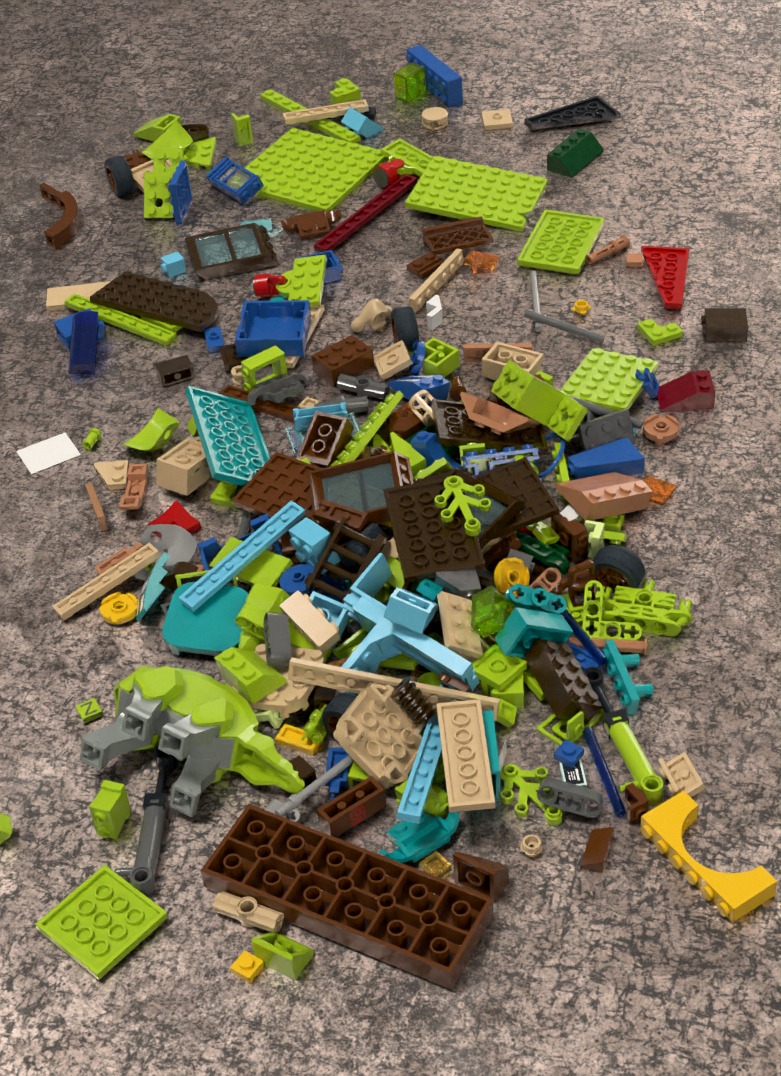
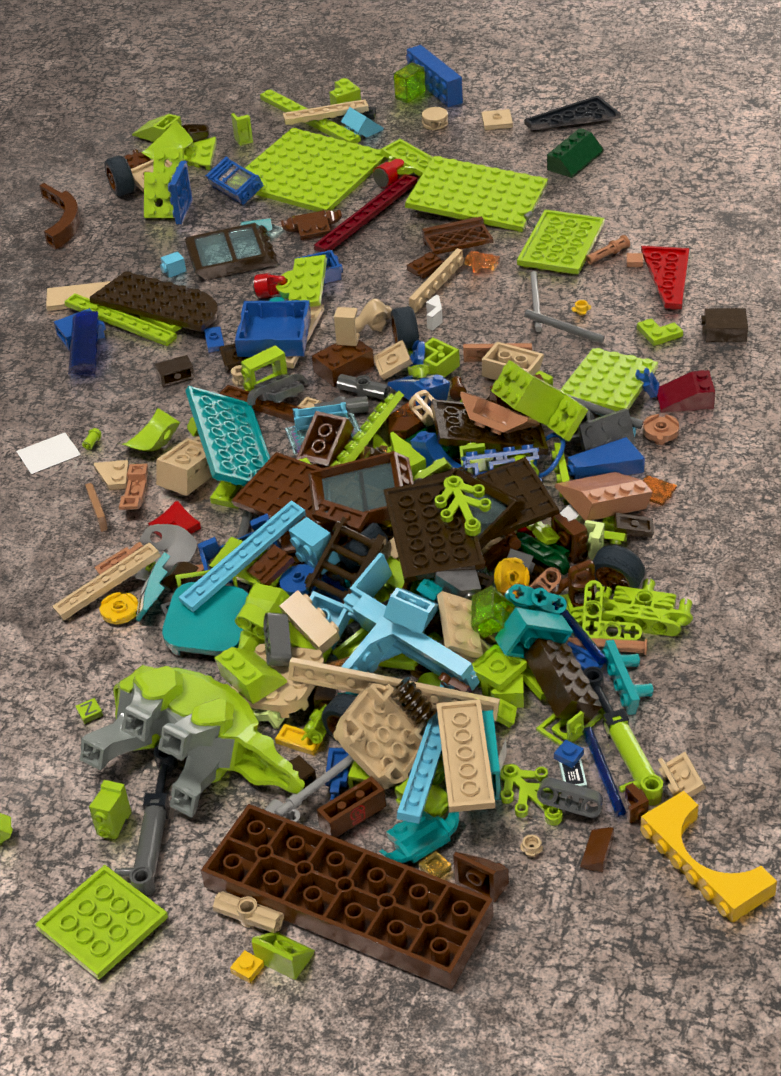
none -> reddish brown plate [247,544,295,586]
none -> tan panel [334,307,360,346]
none -> lime plate [408,364,430,379]
none -> dark brown plate [614,513,654,538]

